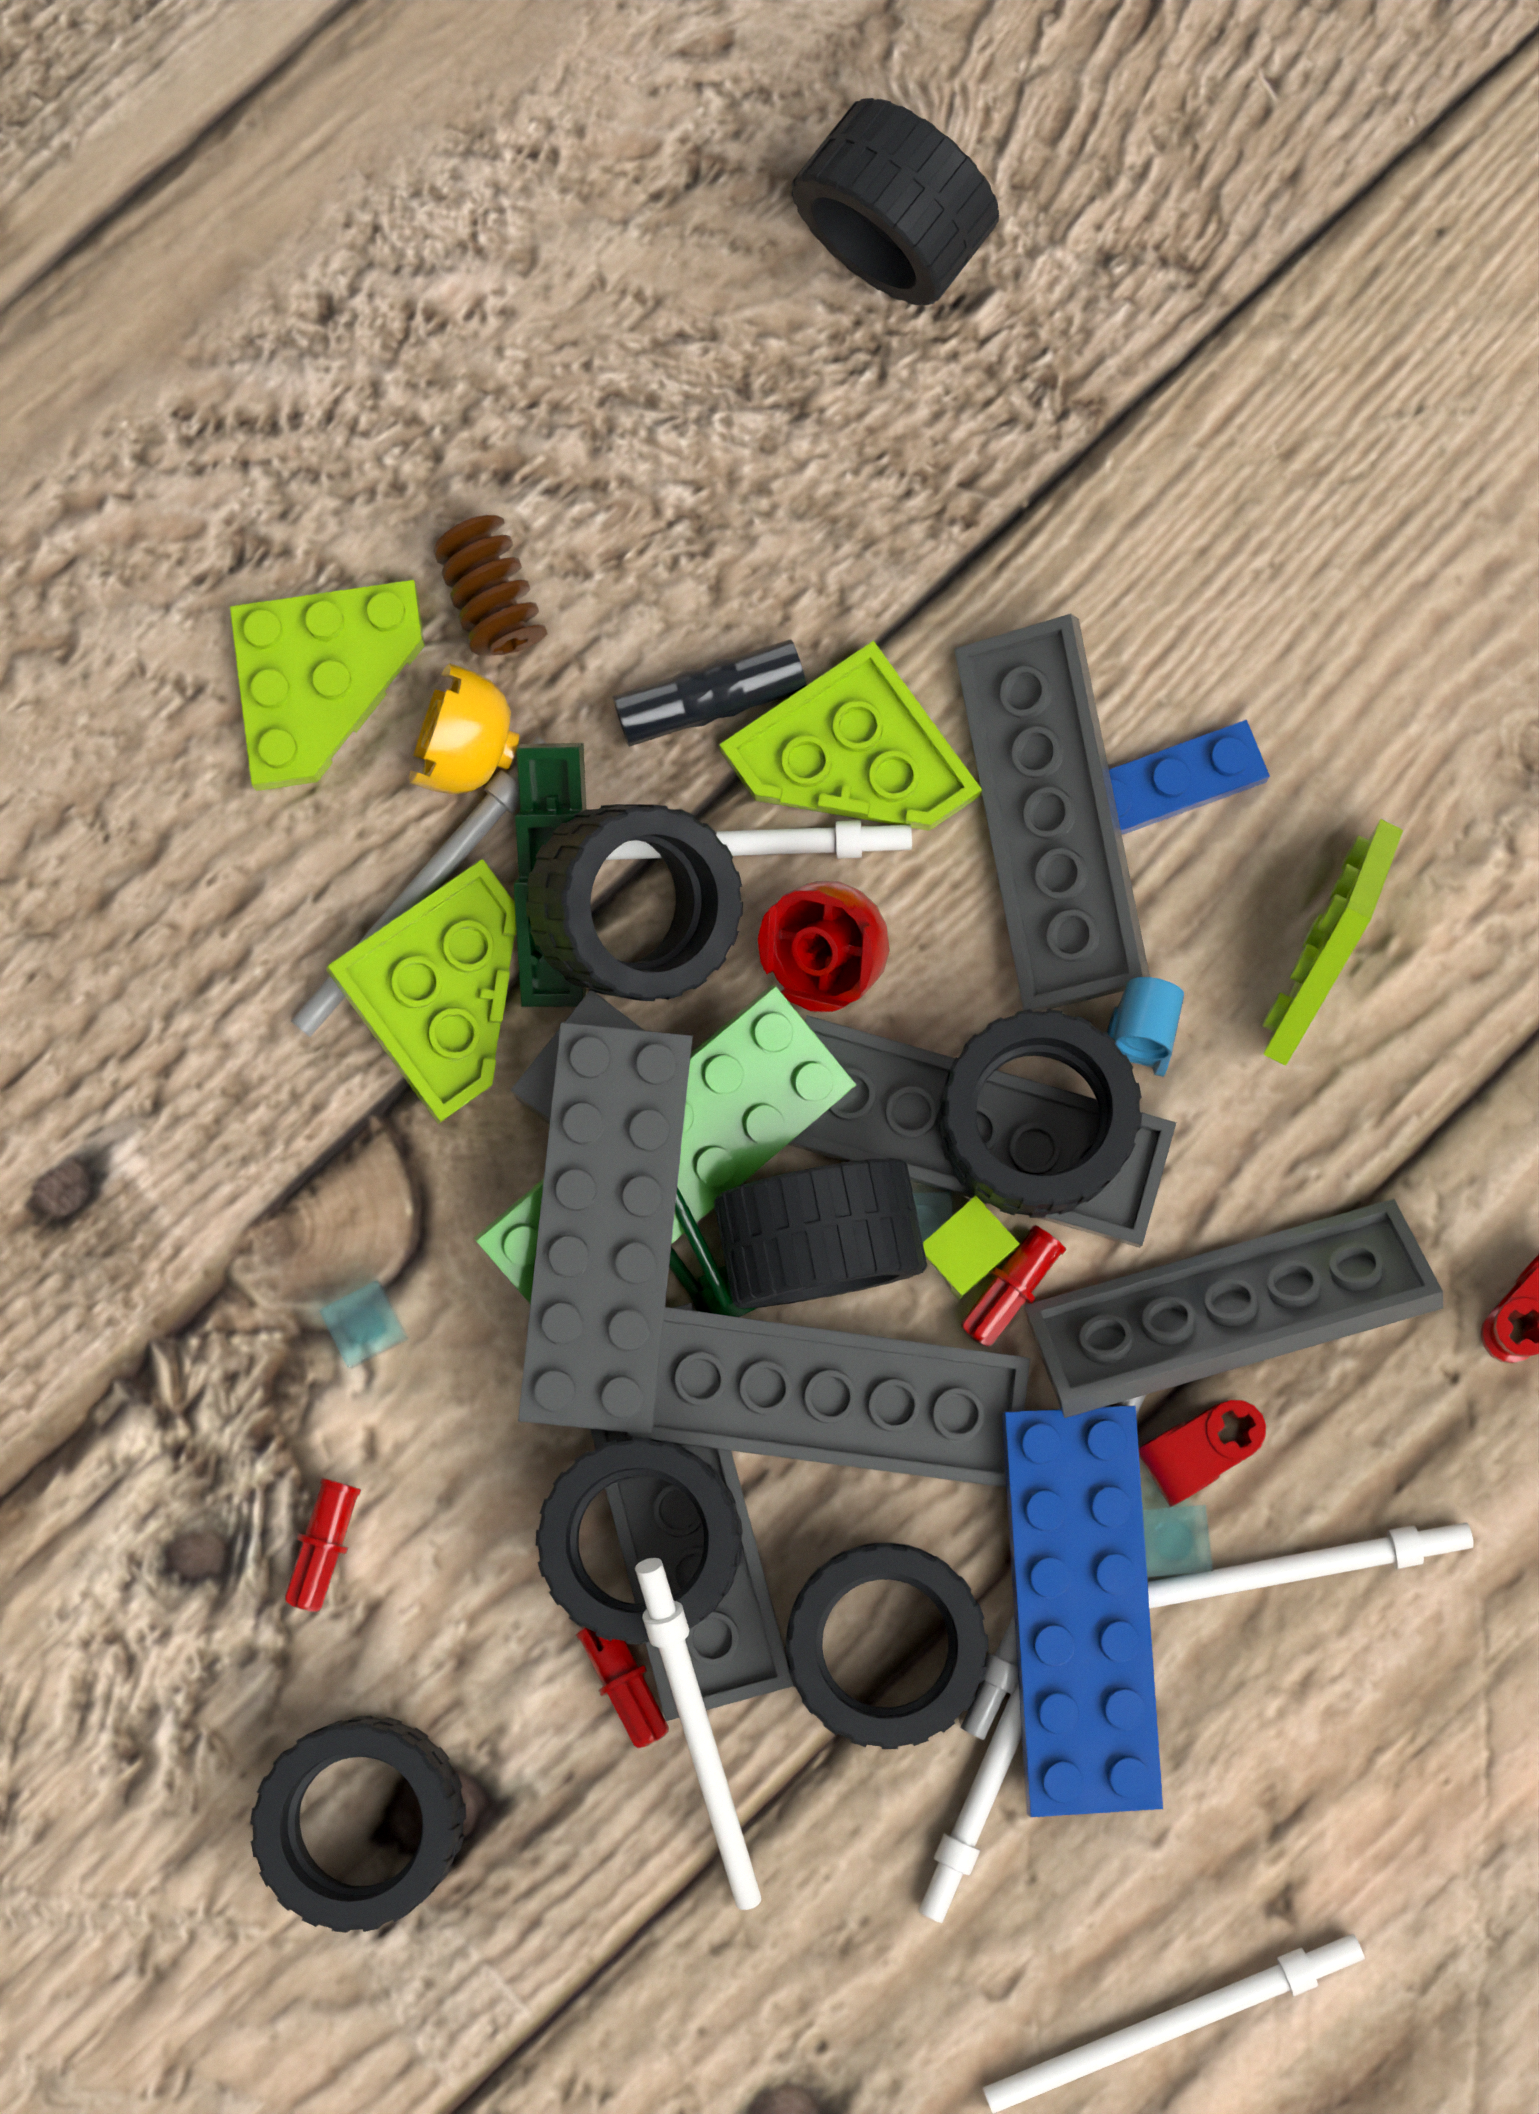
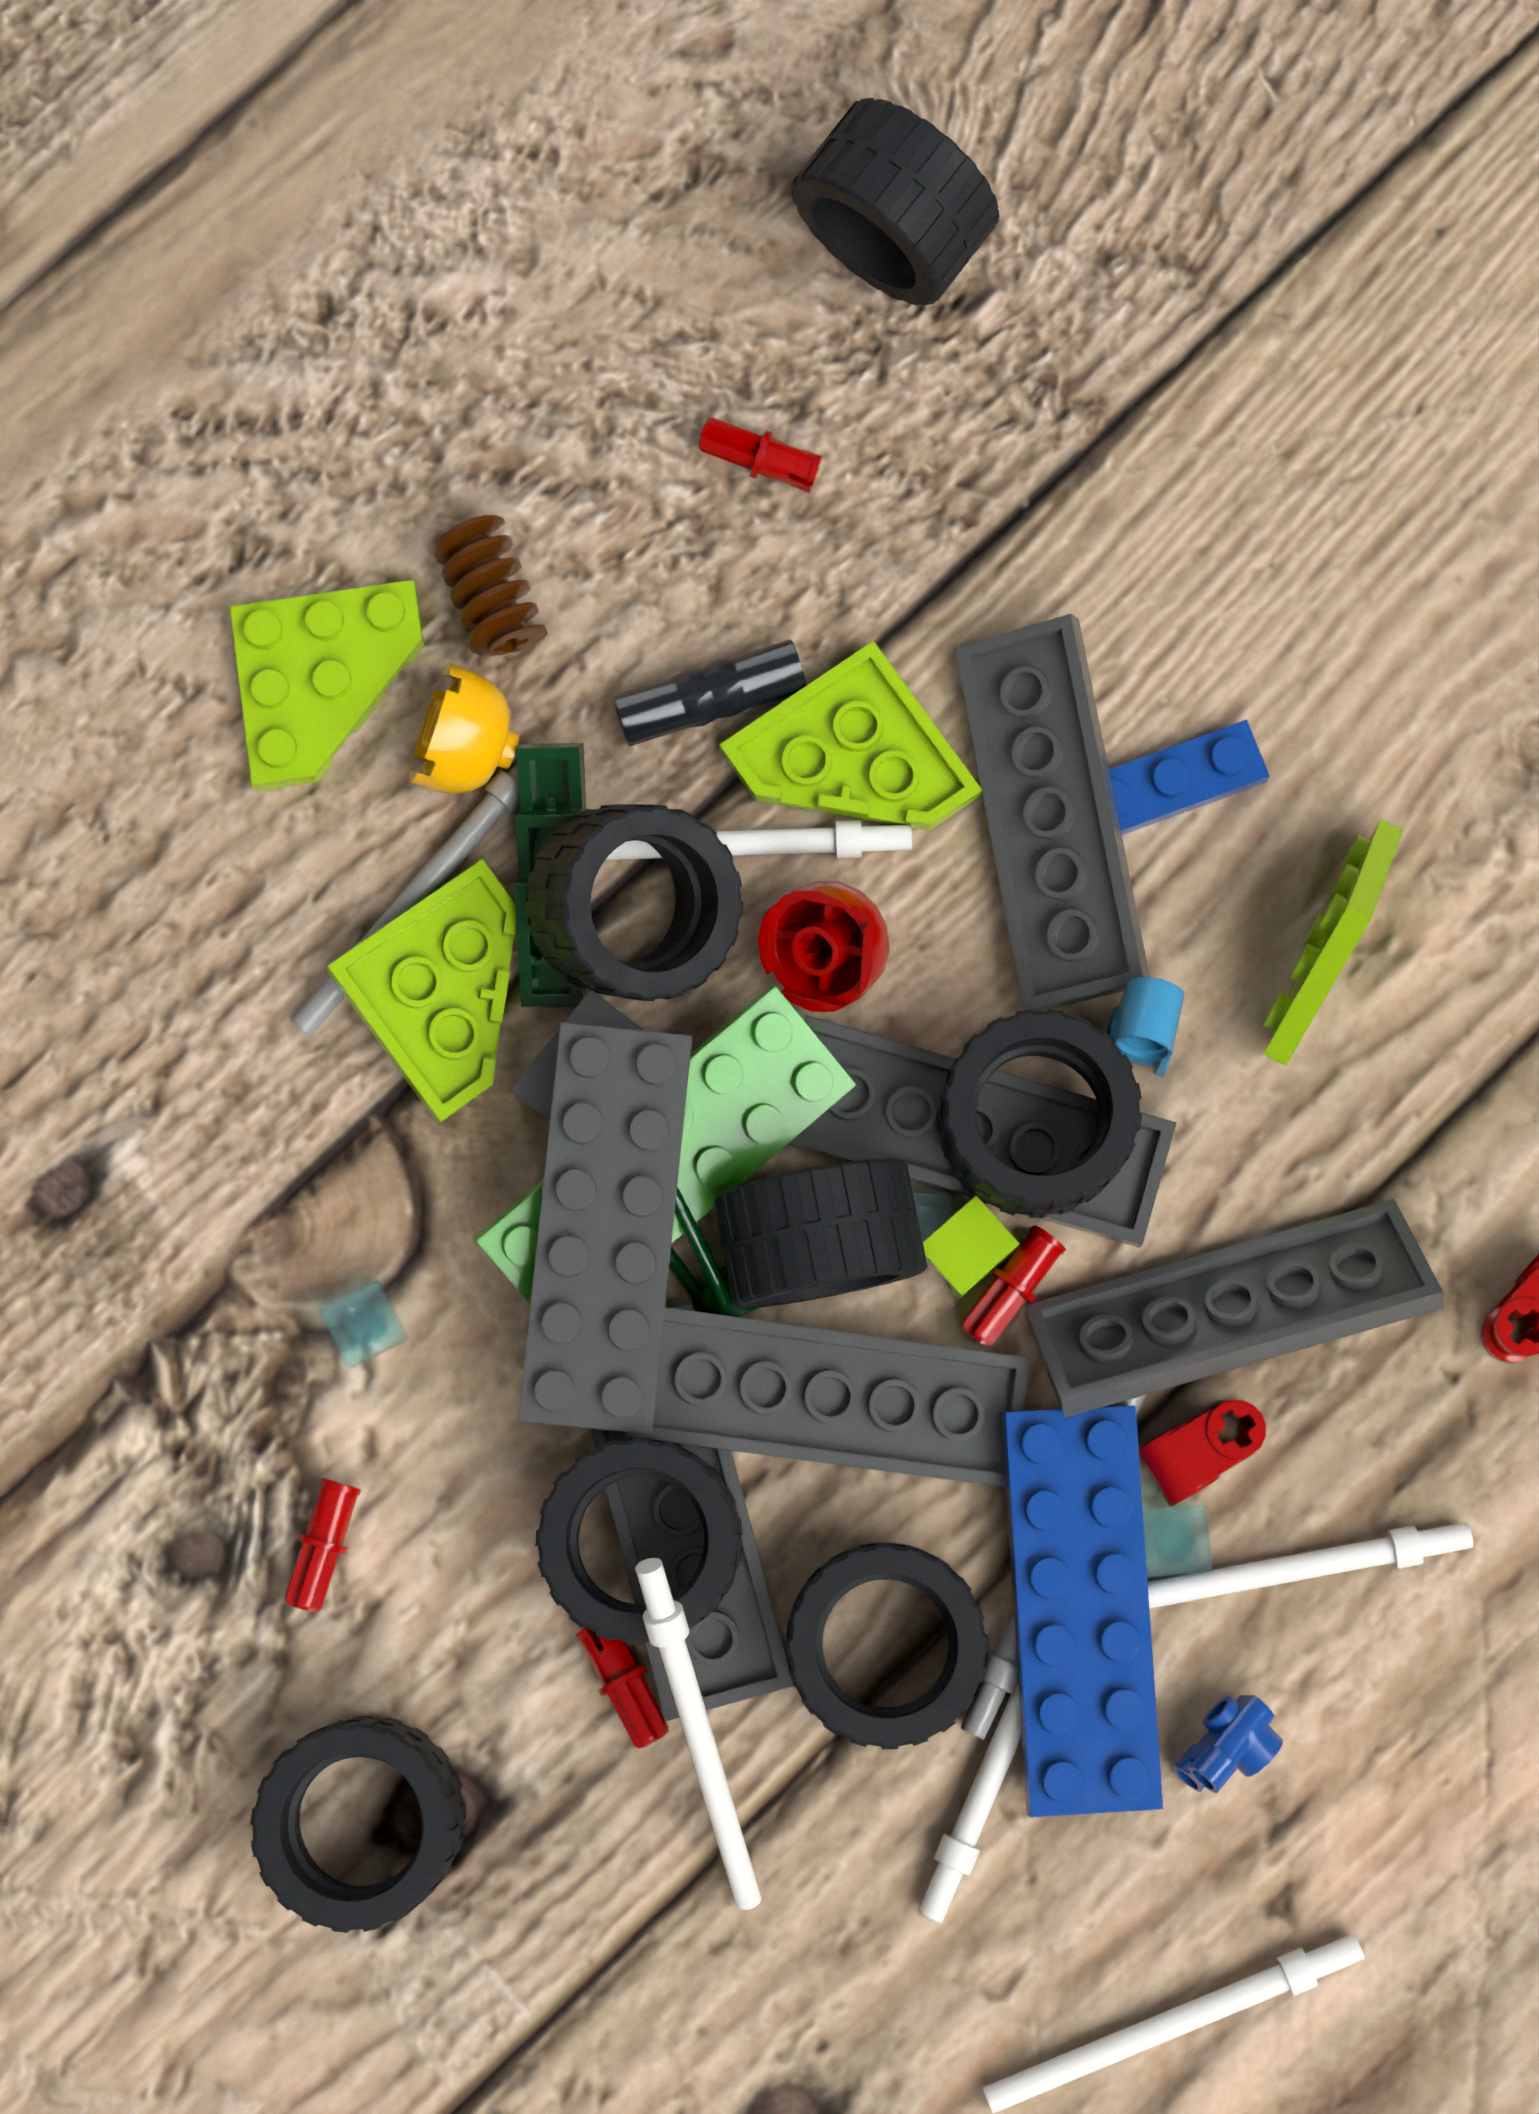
none -> red axle [699,418,823,494]
none -> blue plate [1173,1695,1283,1793]

